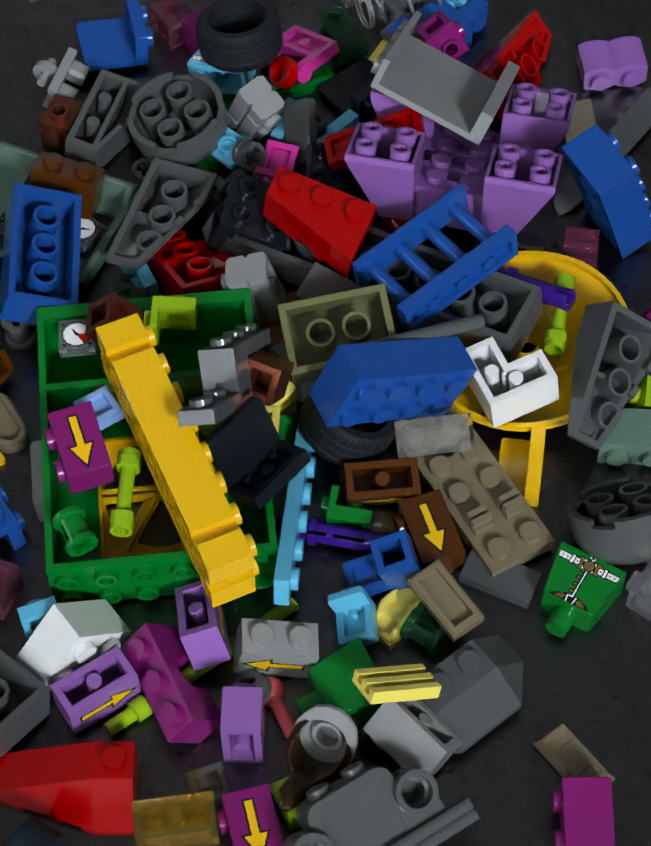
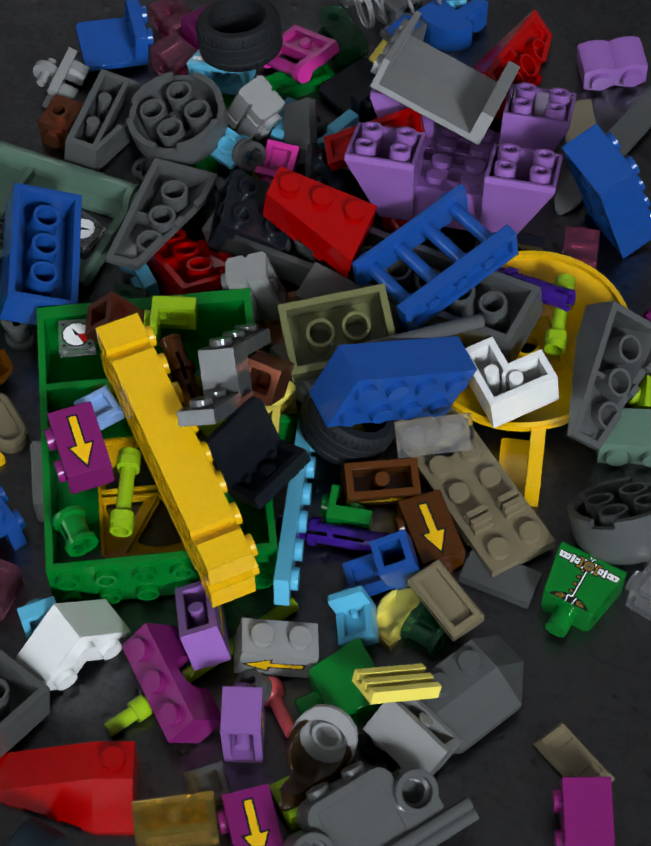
reddish brown brick [29,151,106,219] -> none
medium lavender brick [50,646,142,735] -> none
red tile [269,56,298,89] -> none
magenta brick [415,10,470,60] -> none
none -> clear pink brick [150,31,198,76]
none -> reddish brown pin [159,334,202,440]

